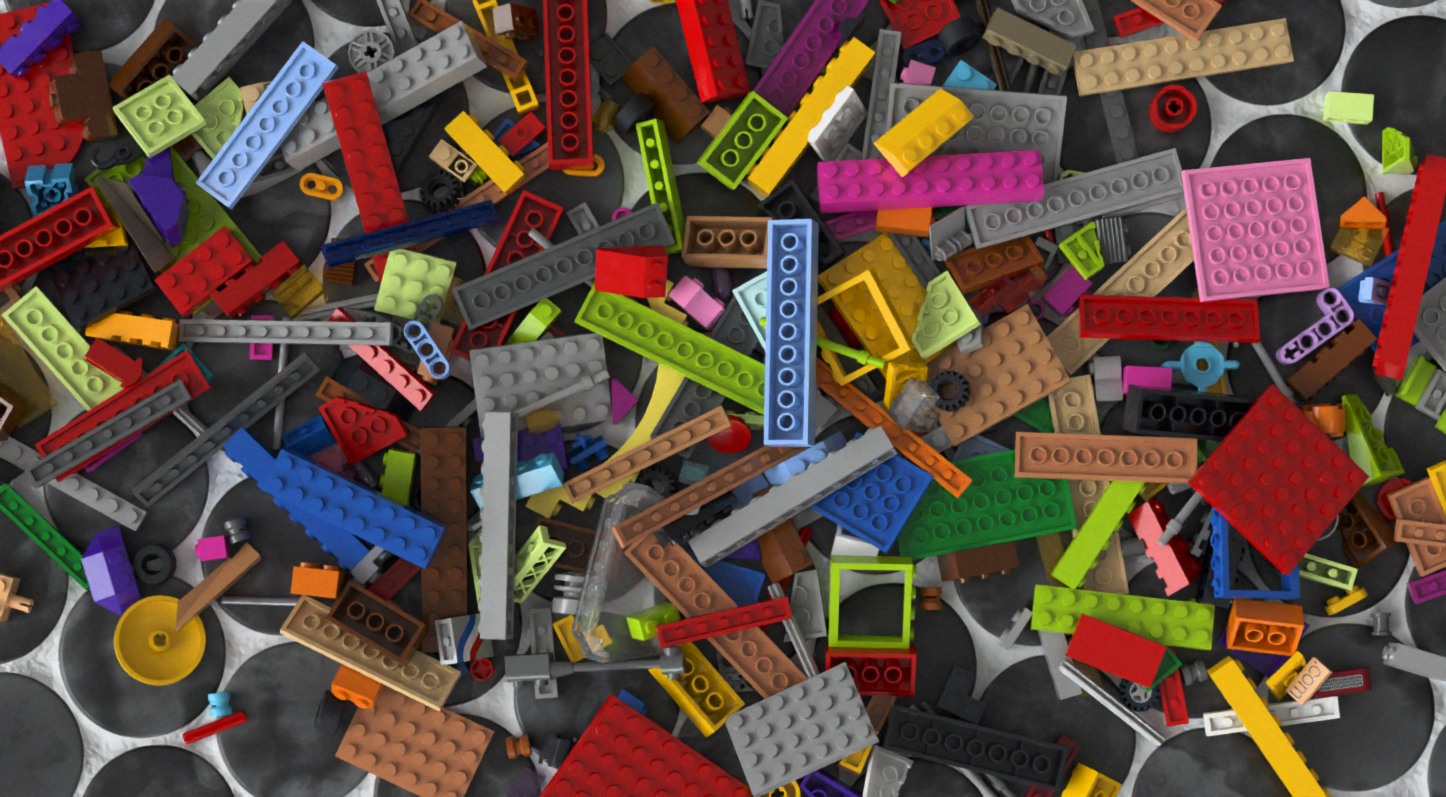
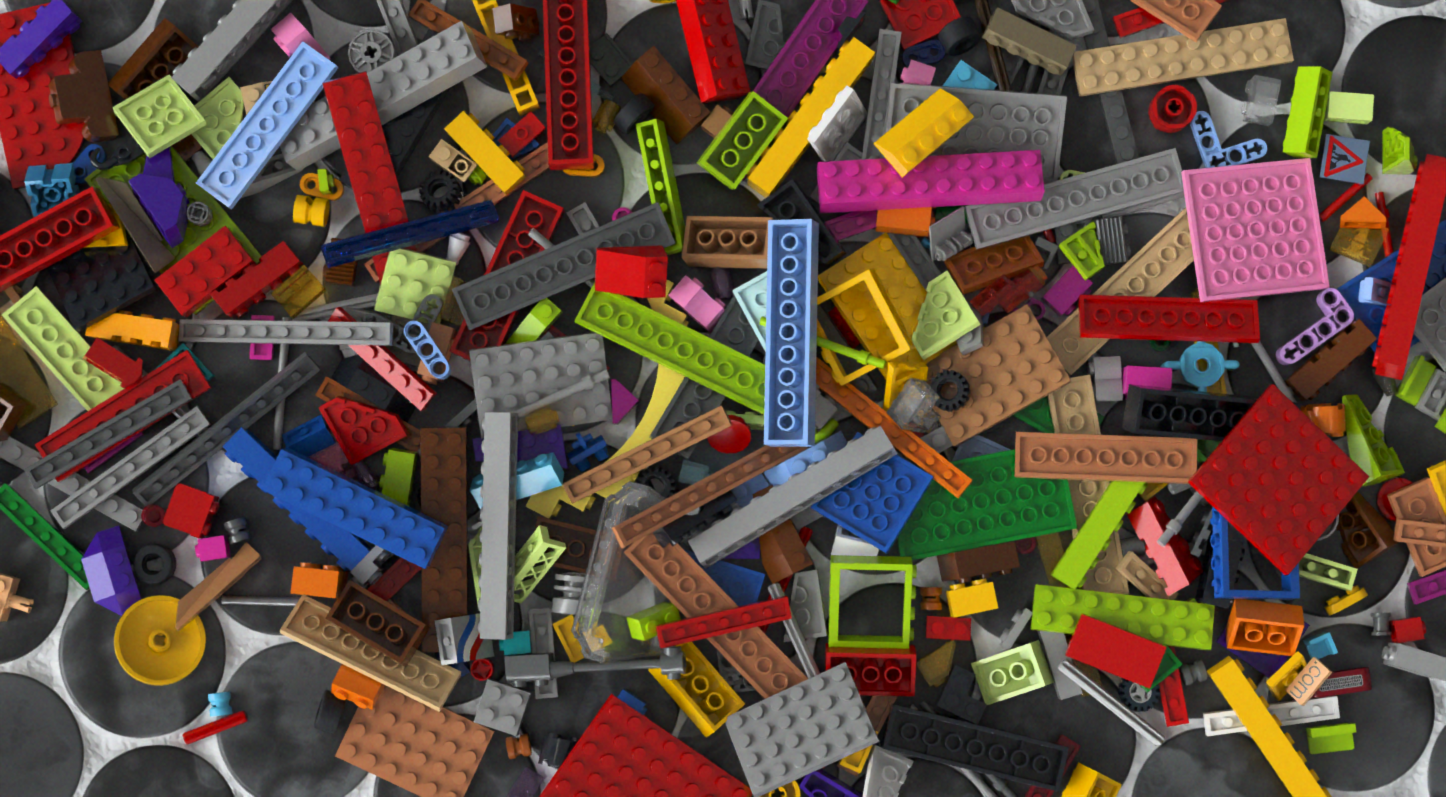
none -> light grey plate [50,406,211,529]
none -> blue plate [73,144,107,184]
none -> dark red tile [141,504,165,527]
none -> red bracket [163,483,219,539]
none -> light grey wheel [186,202,213,227]
none -> bright pink brick [271,12,331,60]
none -> yellow wheel [293,195,330,227]
none -> lime plate [317,168,335,195]
none -> white cone [446,231,470,265]
none -> light grey brick [474,678,532,736]
none -> teal brick [499,630,532,655]
none -> lime arm [815,418,839,443]
none -> clear yellow slope [916,640,956,688]
none -> red plate [925,616,971,641]
none -> yellow brick [945,578,998,618]
none -> yellowish green slope [971,640,1054,705]
none -> dark red tile [1014,537,1036,554]
none -> tan plate [1115,551,1179,600]
none -> light blue beam [1190,111,1267,168]
none -> clear brick [1241,75,1281,126]
none -> lime brick [1283,66,1333,158]
none -> medium azure panel [1303,632,1338,659]
none -> lime panel [1306,722,1356,754]
none -> red bar [1319,173,1373,222]
none -> sand blue piece [1320,134,1370,184]
none -> red brick [1389,617,1426,643]

